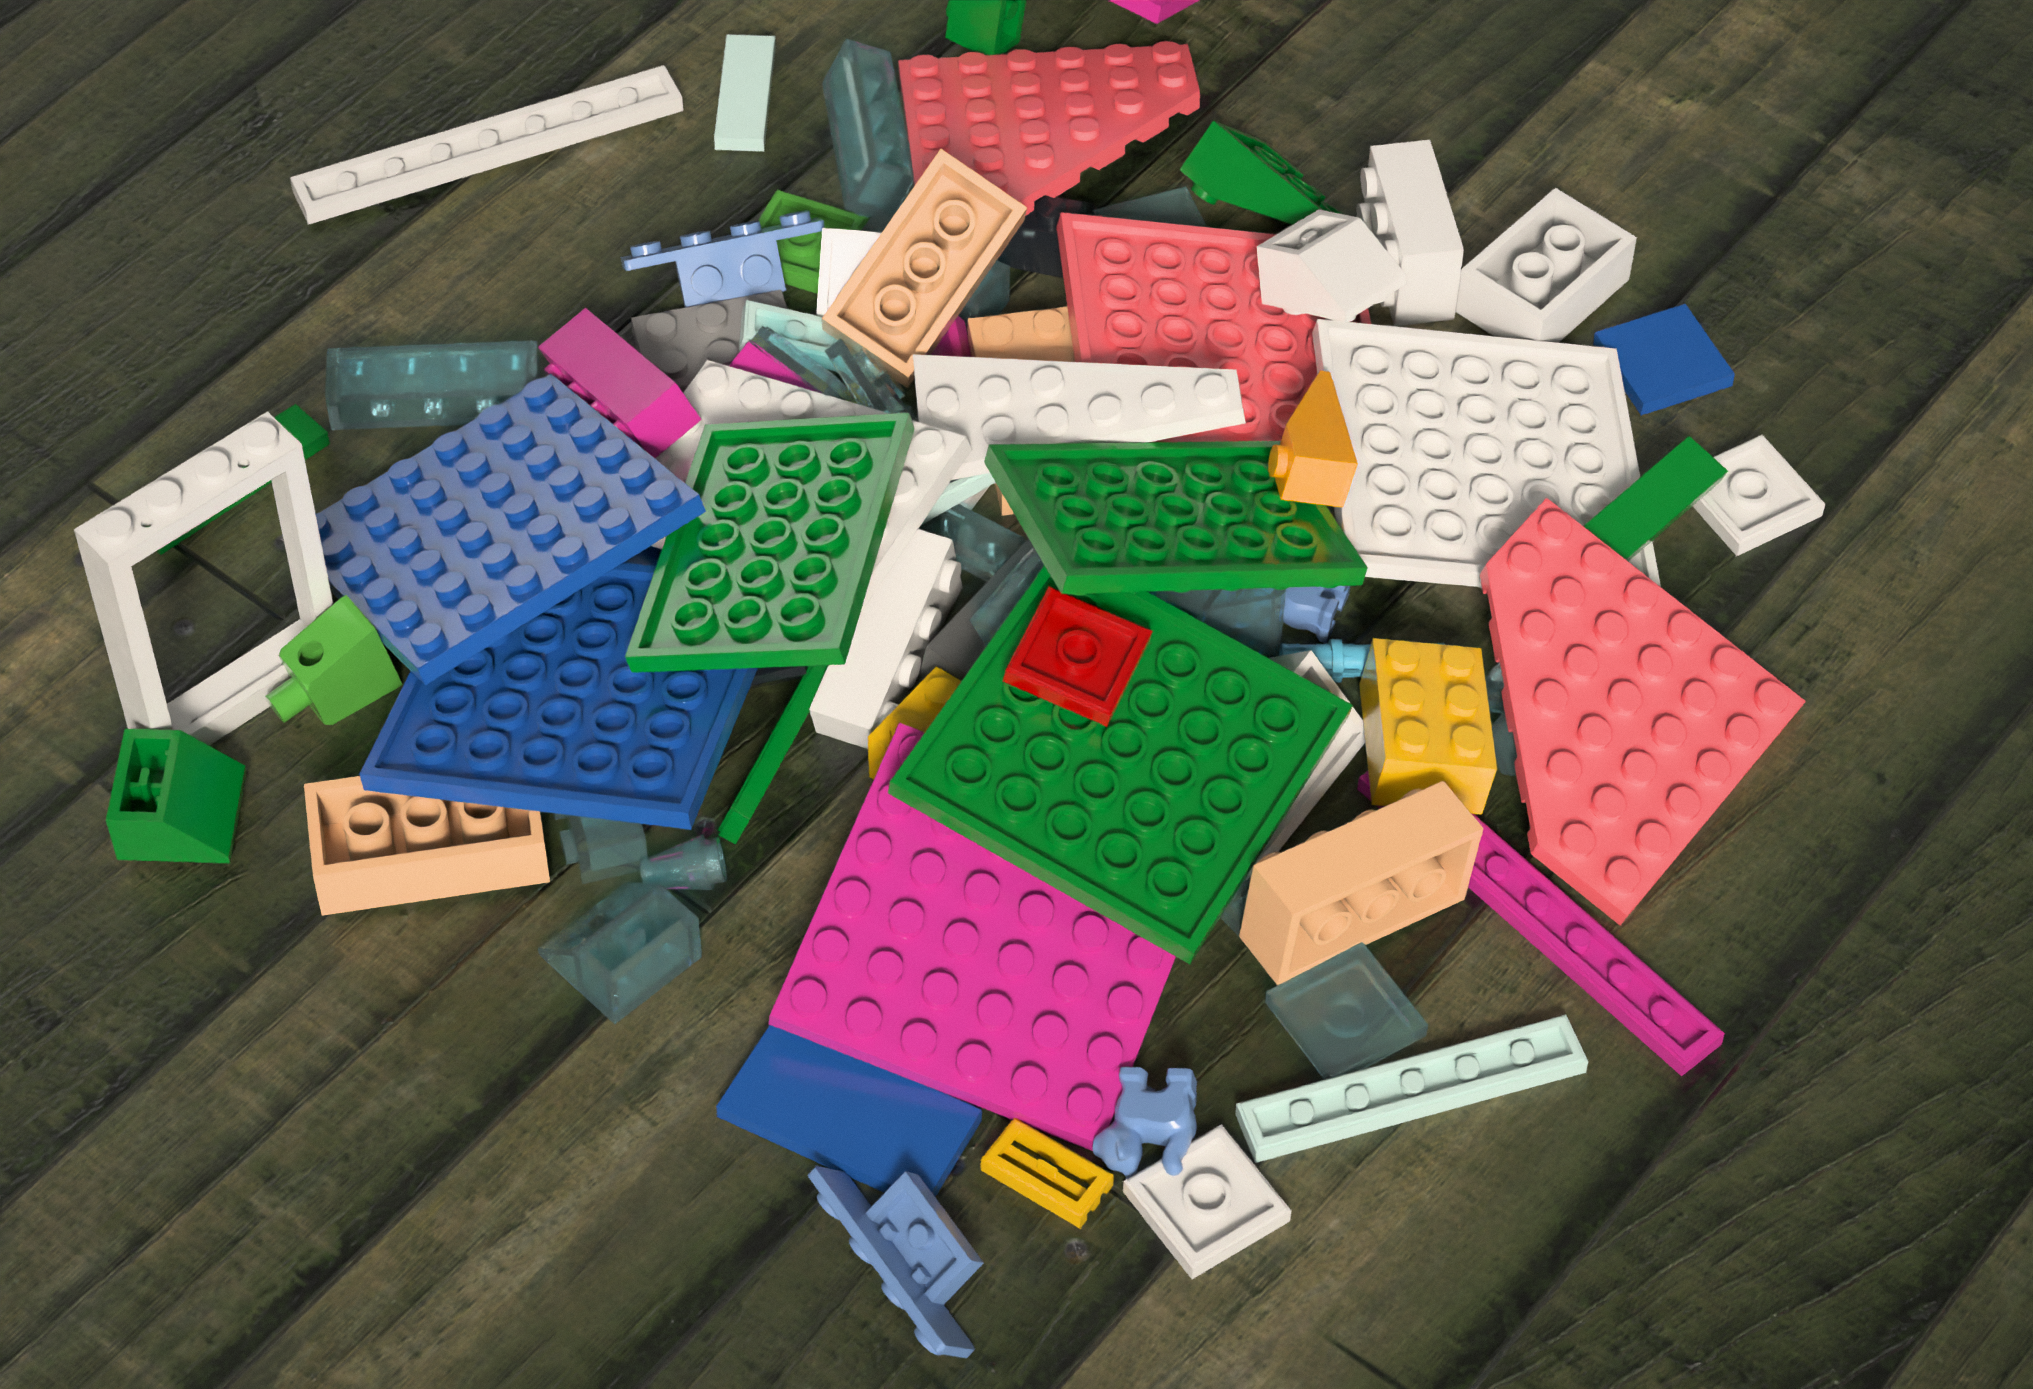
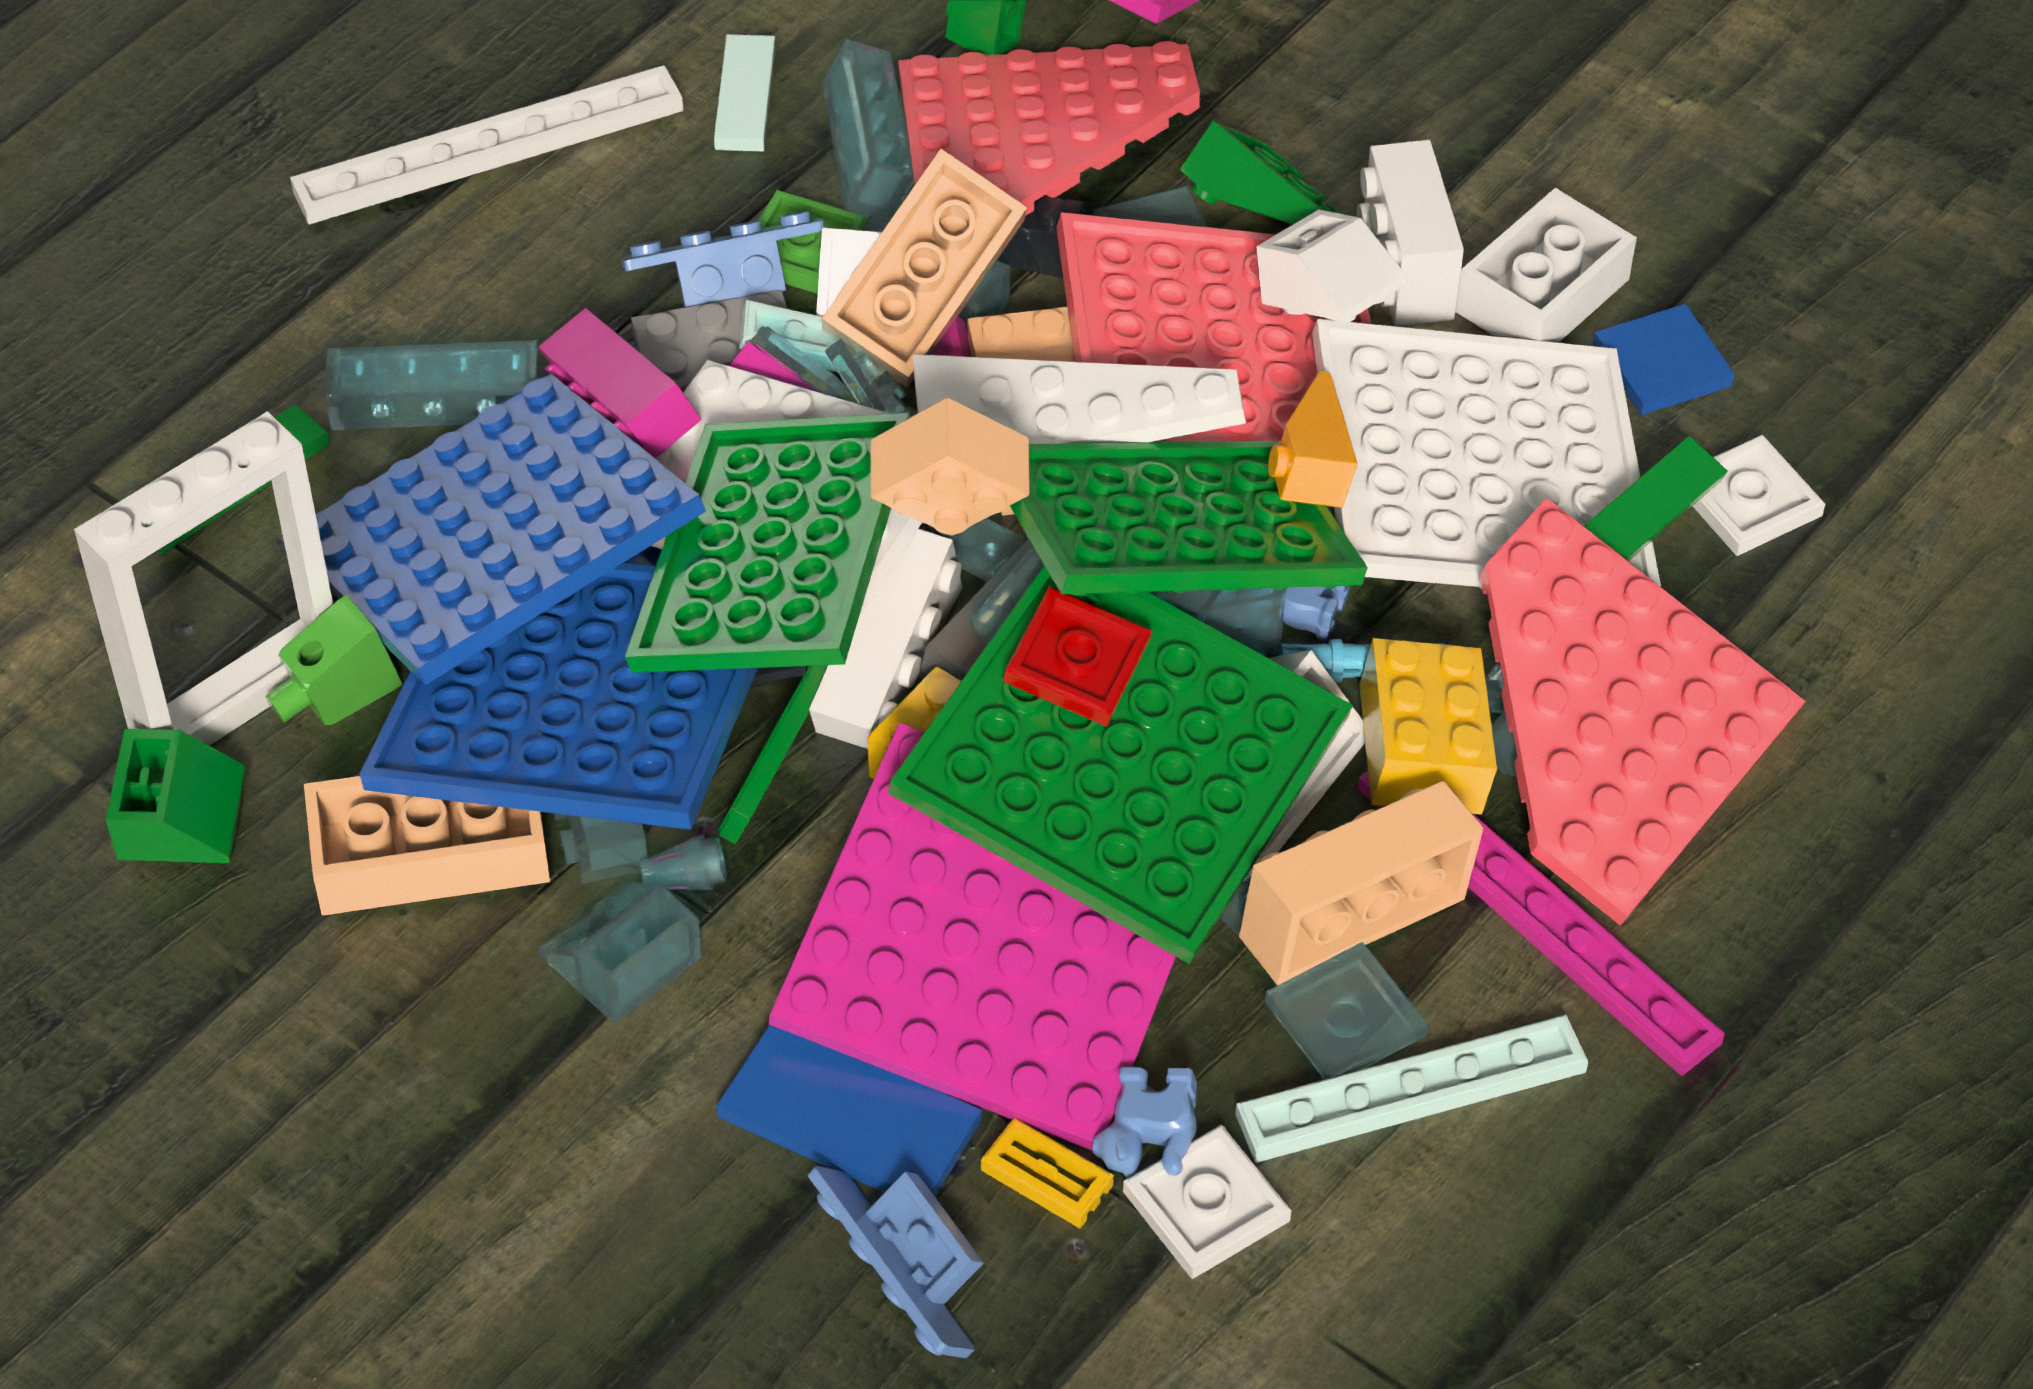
none -> light nougat brick [870,397,1029,536]

